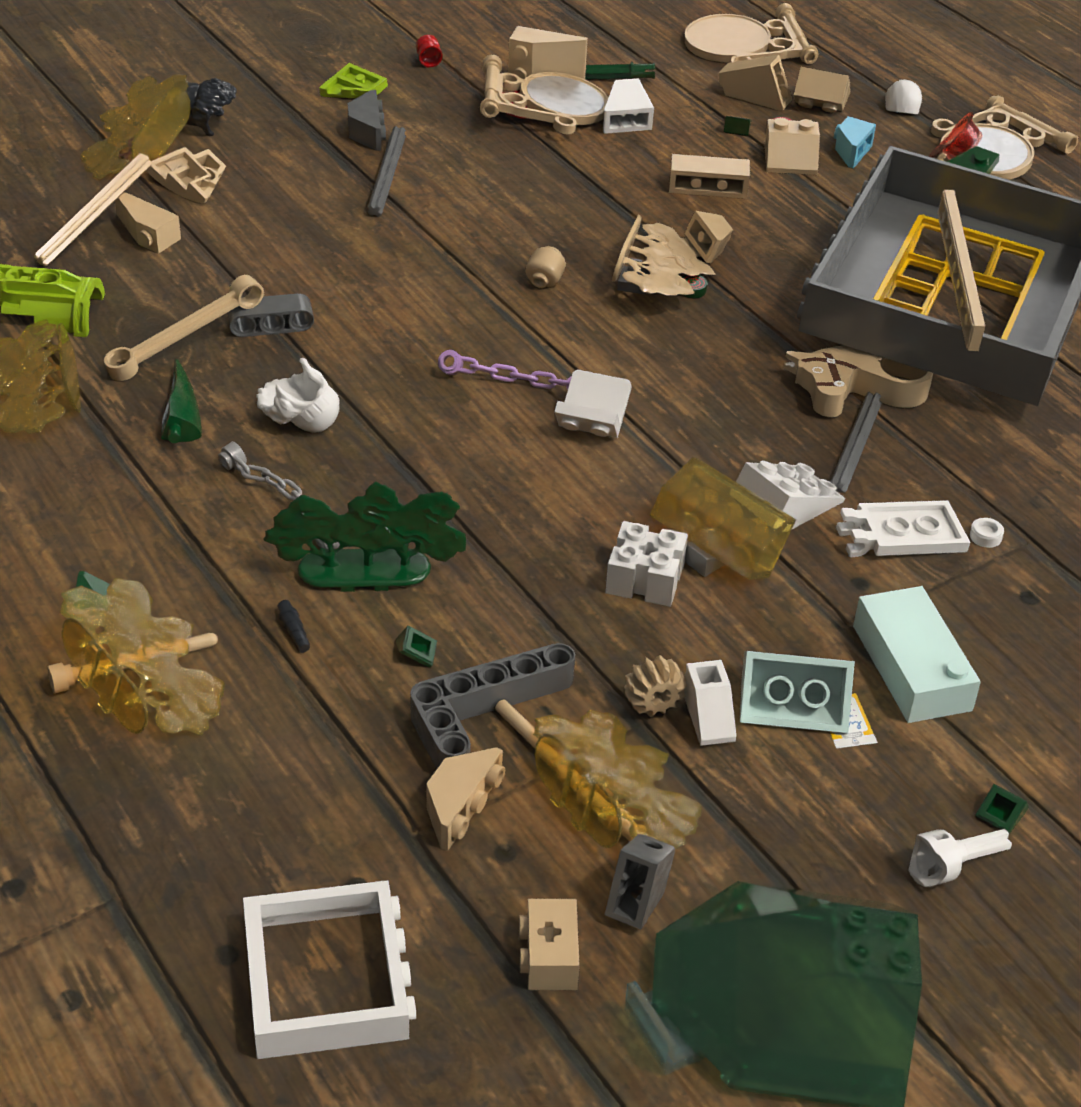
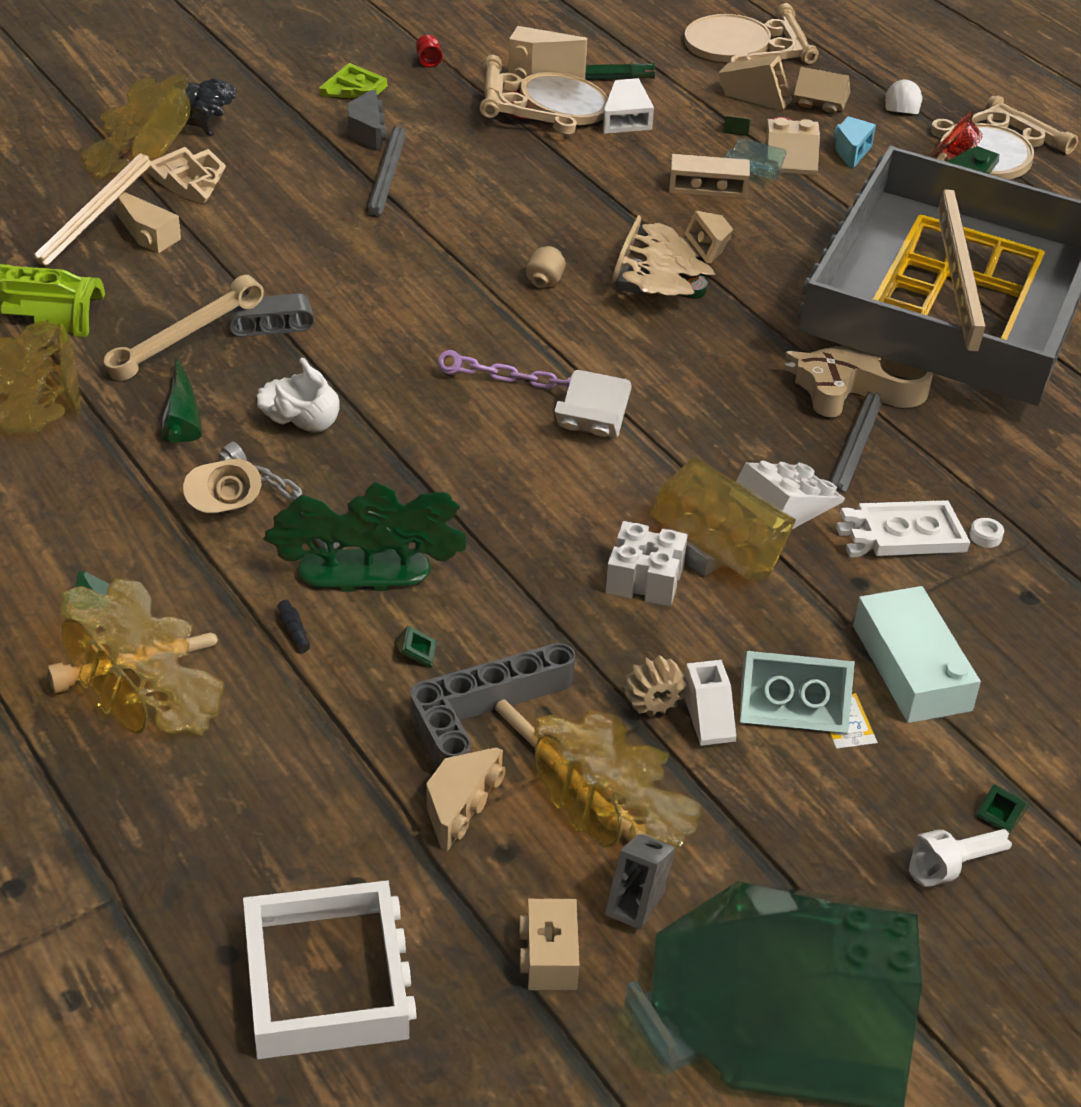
none -> tan piece [183,459,262,513]
none -> clear light blue panel [726,138,786,180]

